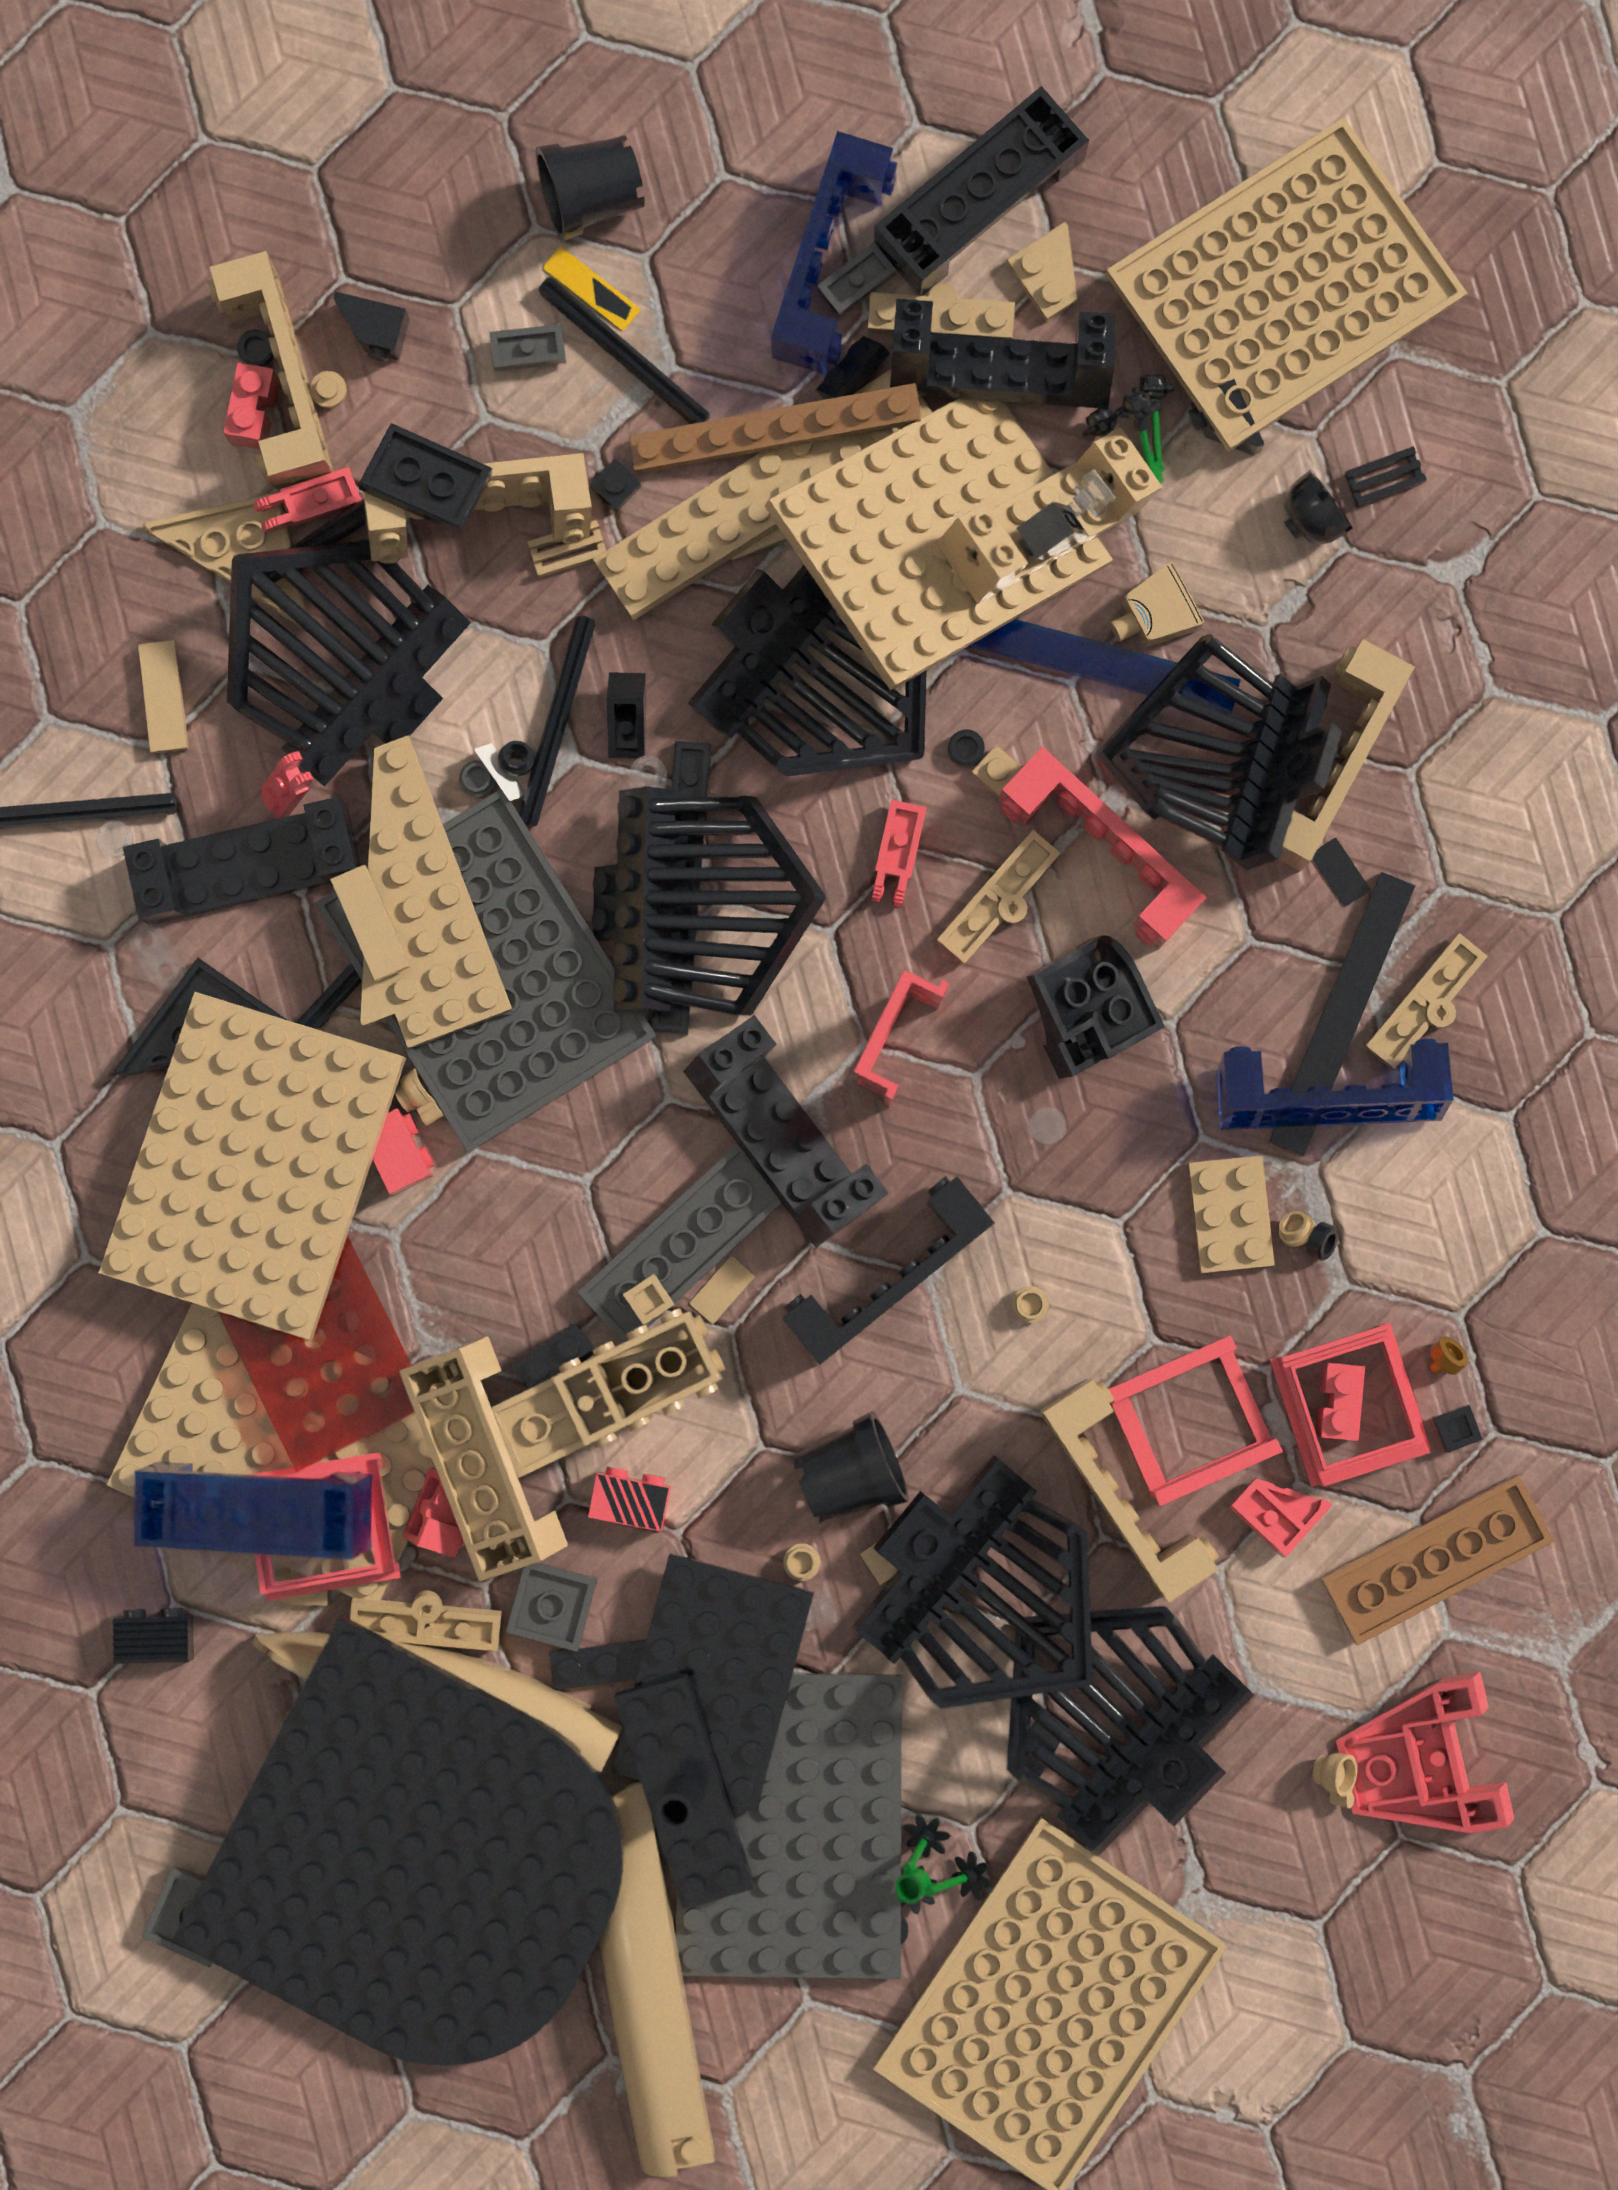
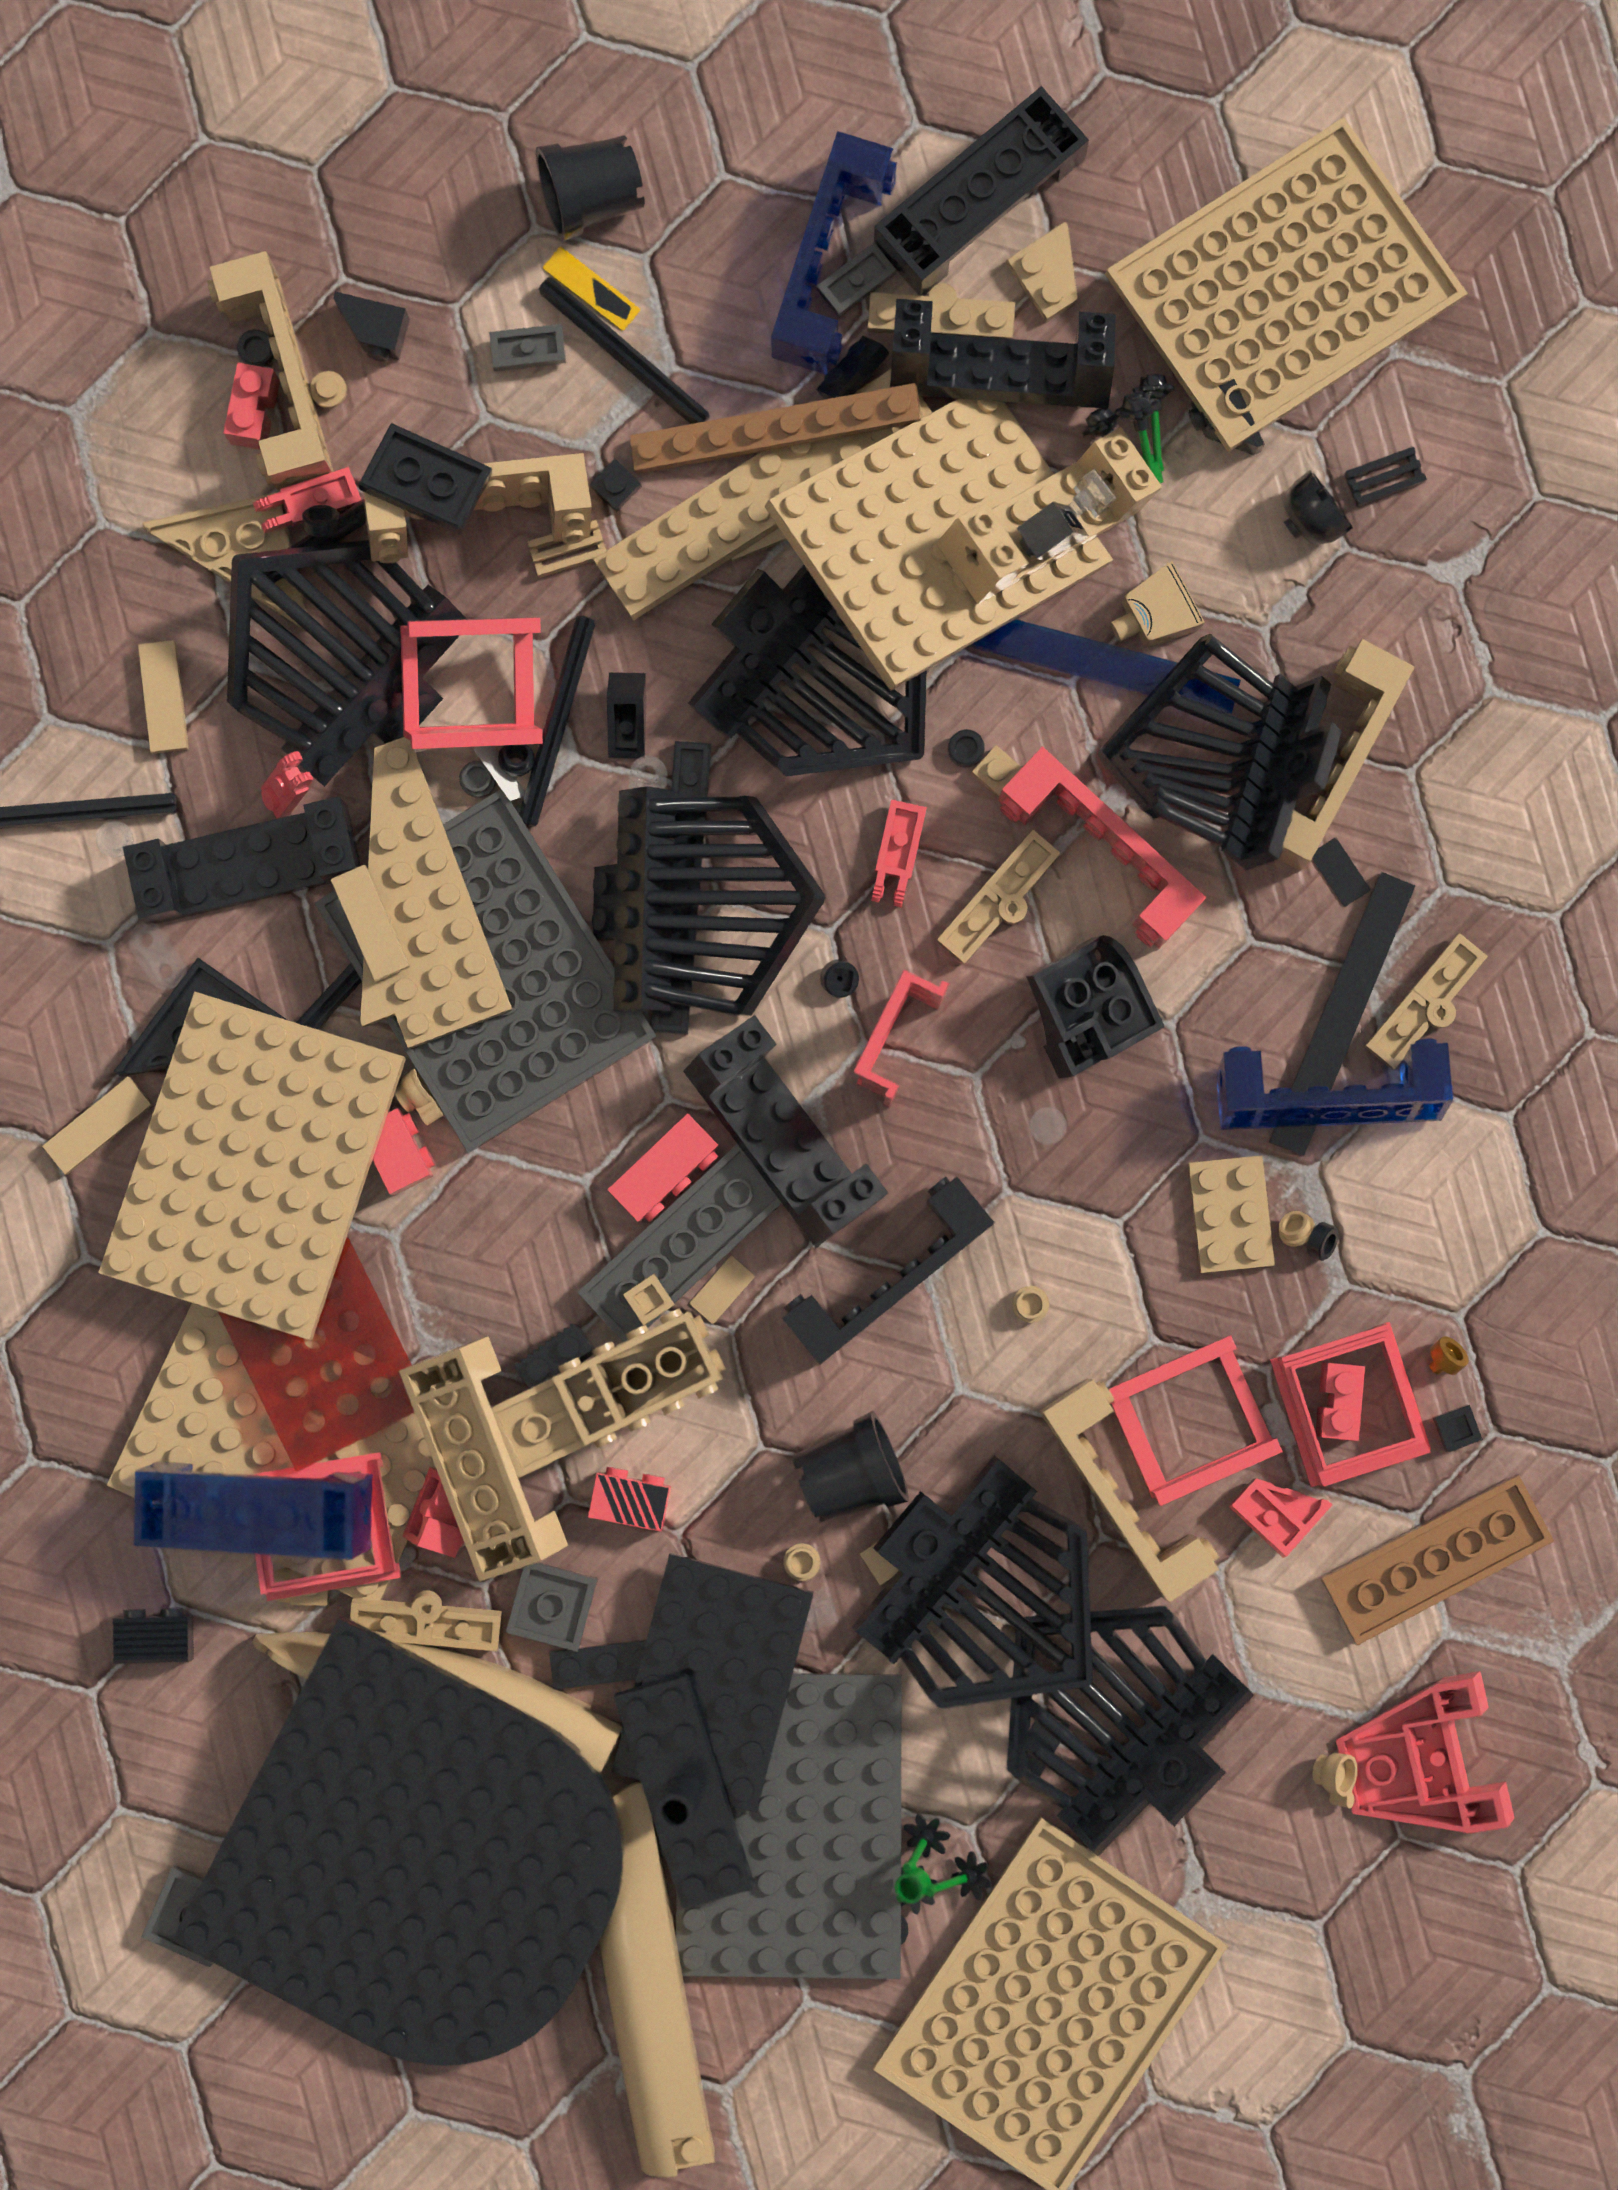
none -> tan tile [42,1076,153,1175]
none -> black tile [302,505,340,537]
none -> coral piece [401,617,543,749]
none -> coral brick [607,1113,719,1223]
none -> black tile [820,959,859,998]

